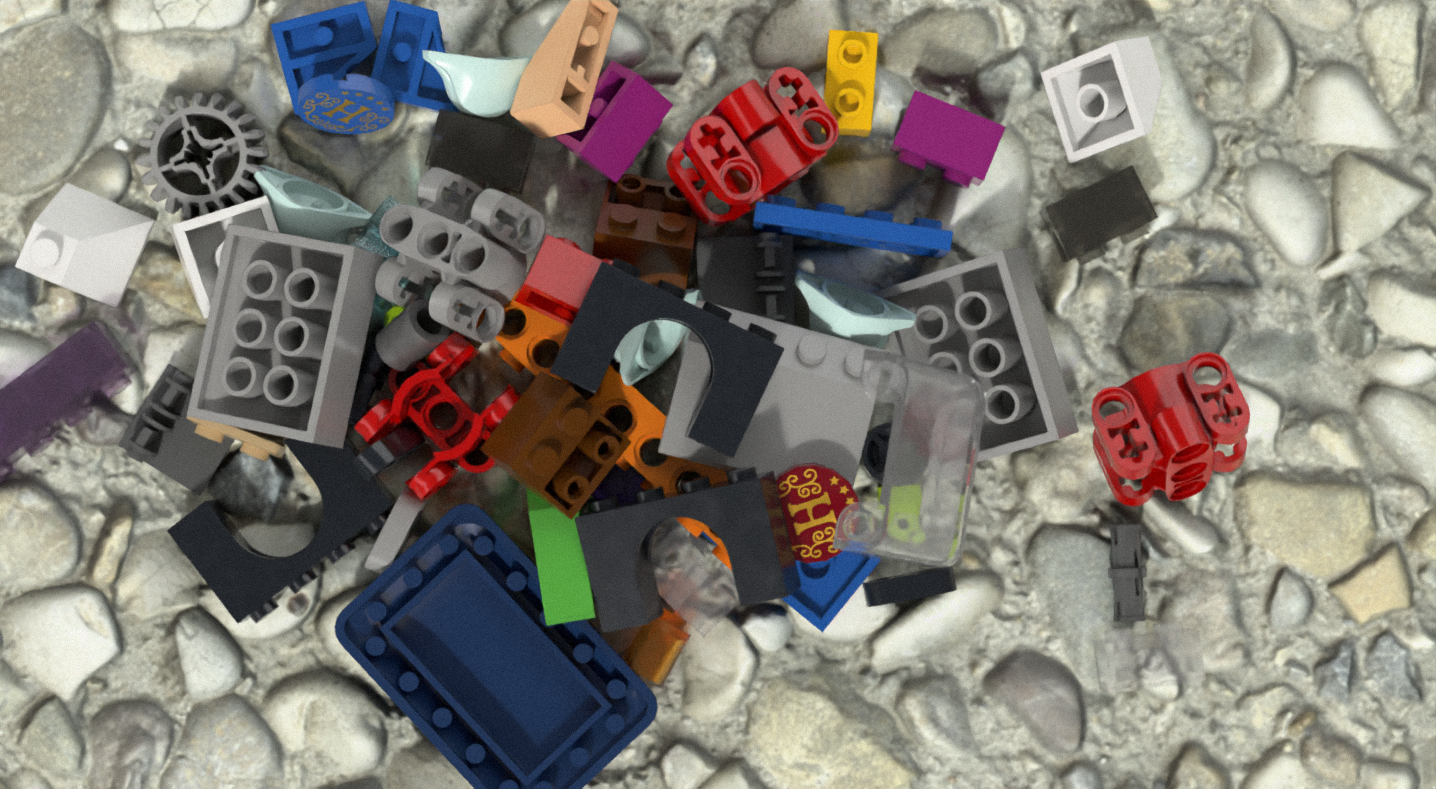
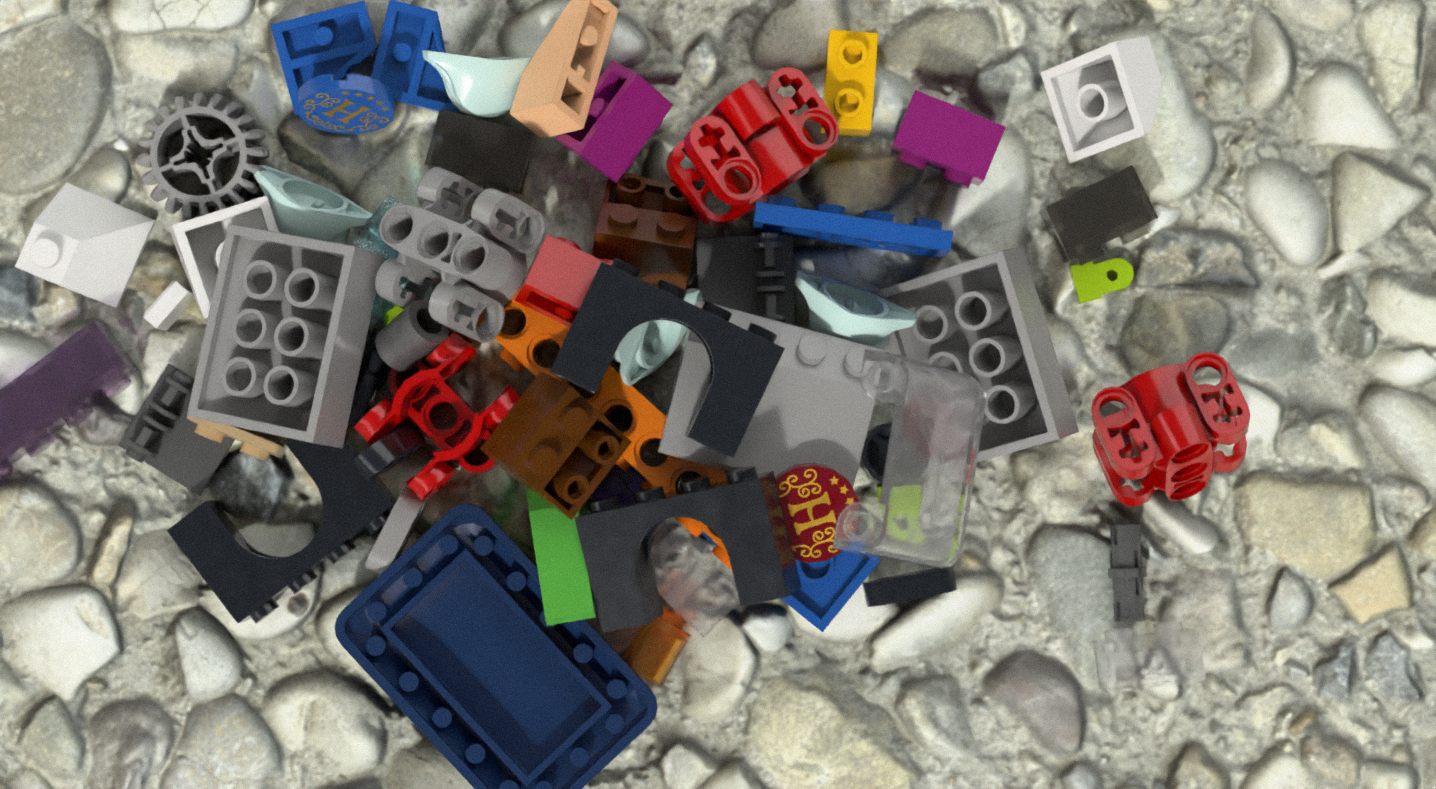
none -> white tile [143,281,195,331]
none -> lime piece [1069,258,1134,304]

